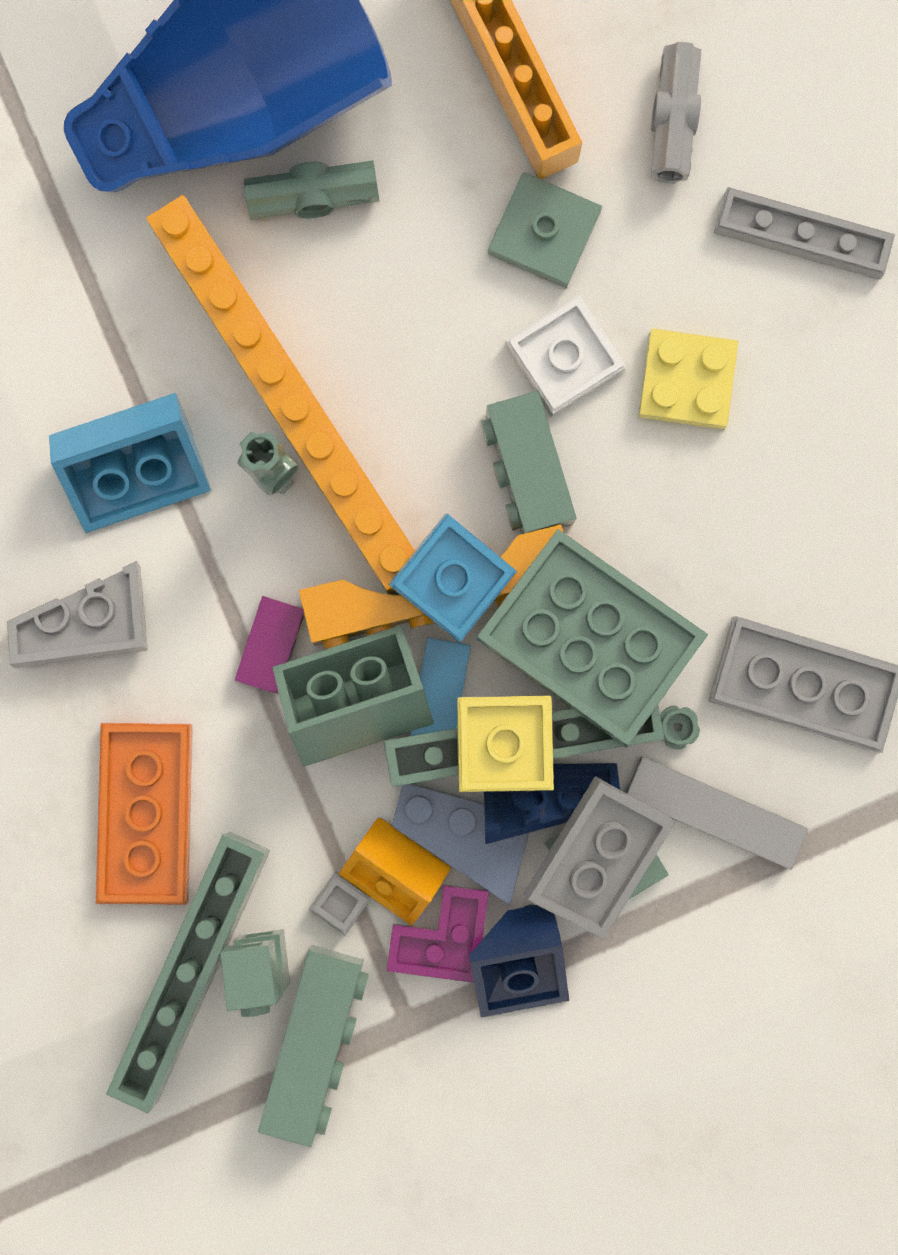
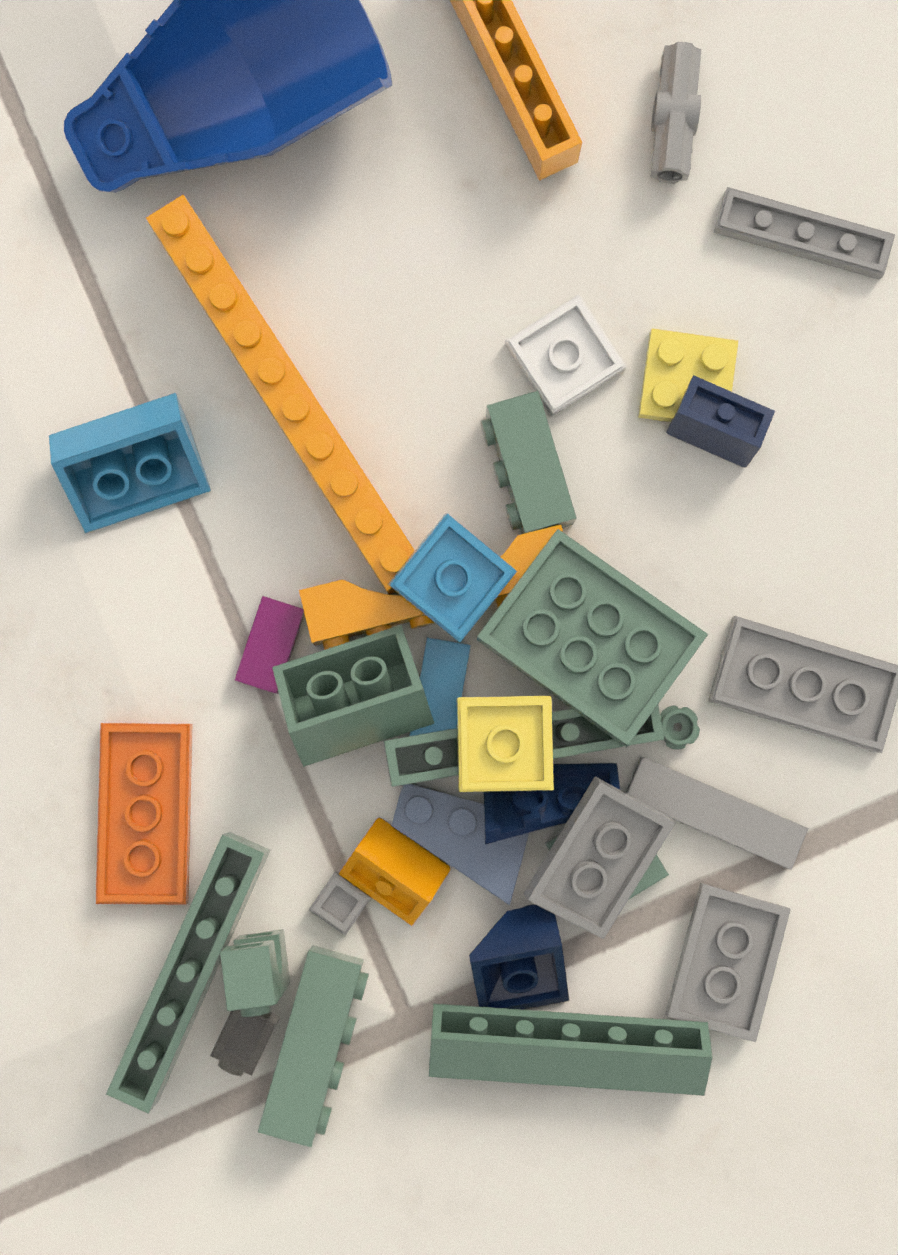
light grey wing [7,561,148,668] -> none
sand green piece [237,431,299,495] -> none
sand green piece [244,160,380,220] -> none
magenta plate [387,884,489,983] -> none
sand green plate [487,172,603,288] -> none
none -> clear smoke brick [210,1010,280,1076]
none -> sand green brick [429,1004,713,1096]
none -> light grey plate [665,883,791,1042]
none -> dark blue panel [666,375,775,468]

